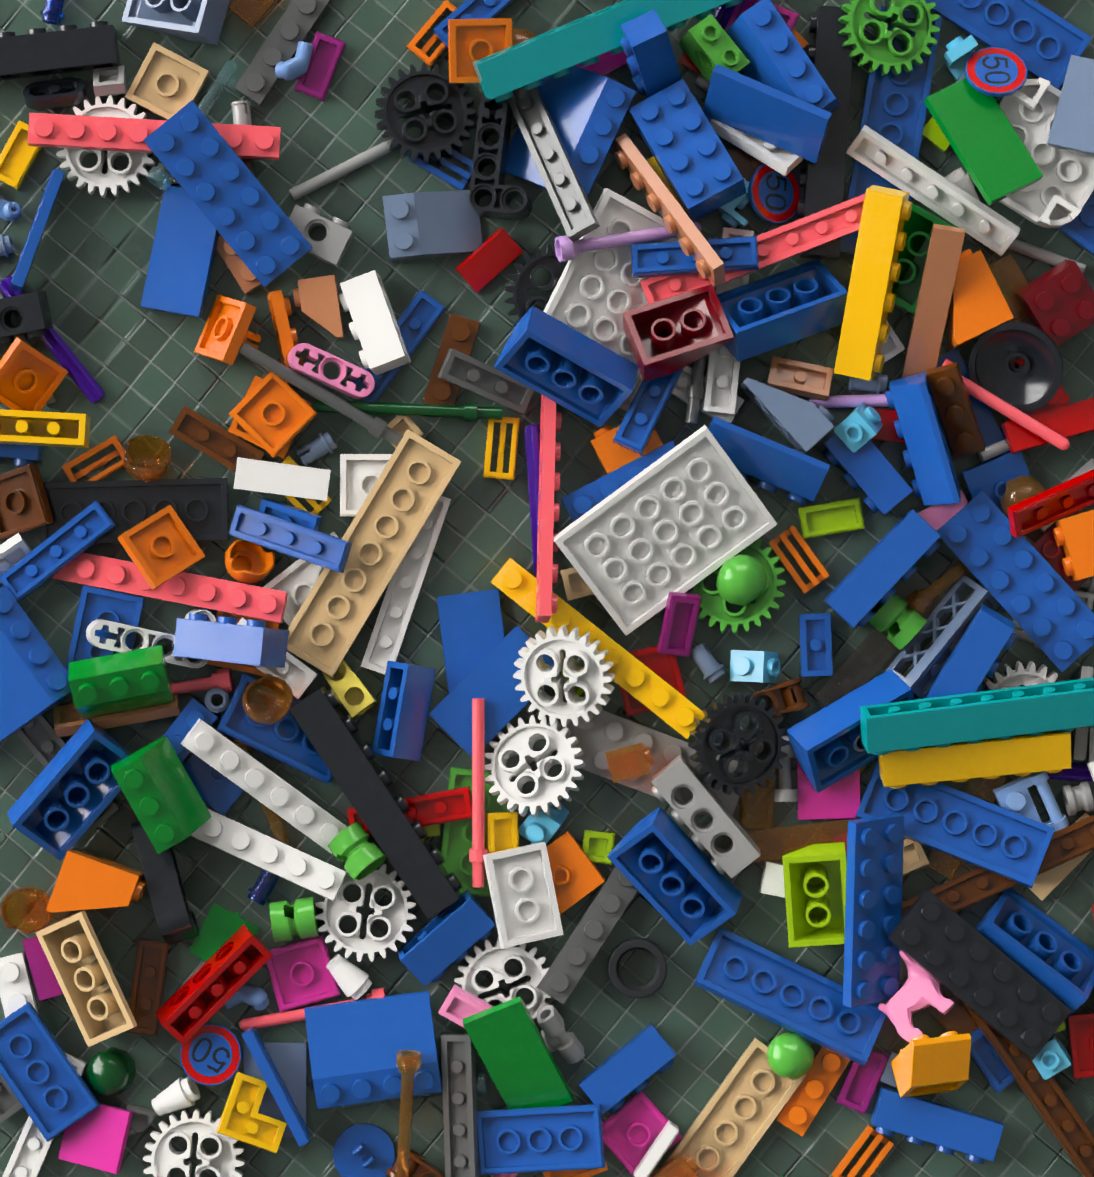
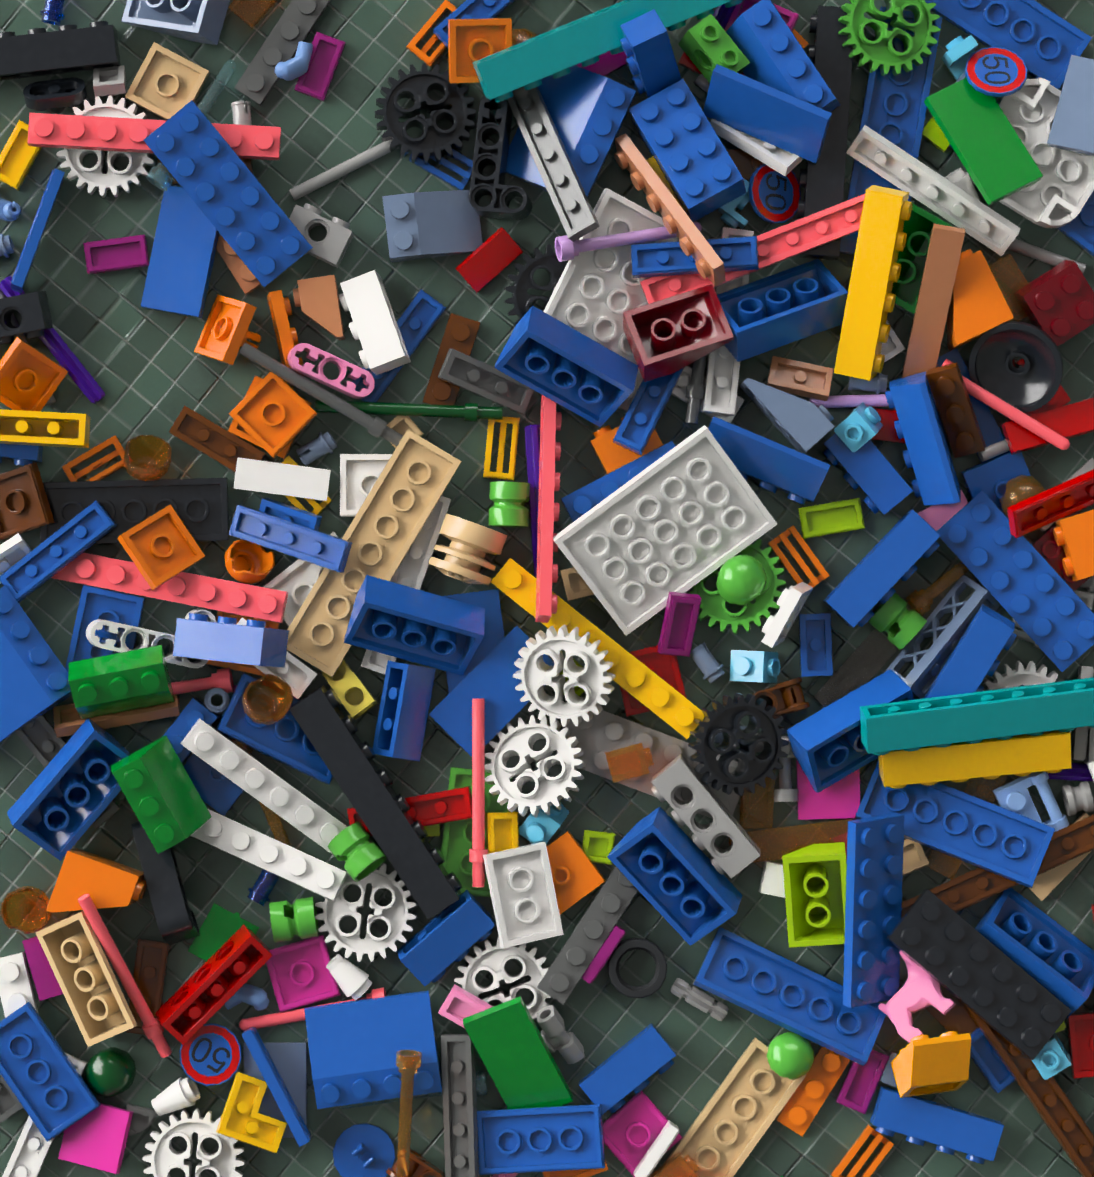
none -> coral bar [78,894,172,1058]
none -> magenta tile [83,234,150,275]
none -> blue slope [344,575,485,676]
none -> tan wheel [428,514,507,586]
none -> bright green wheel [488,481,530,528]
none -> magenta tile [581,924,625,984]
none -> light grey axle [670,978,729,1021]
none -> white plate [761,582,813,648]

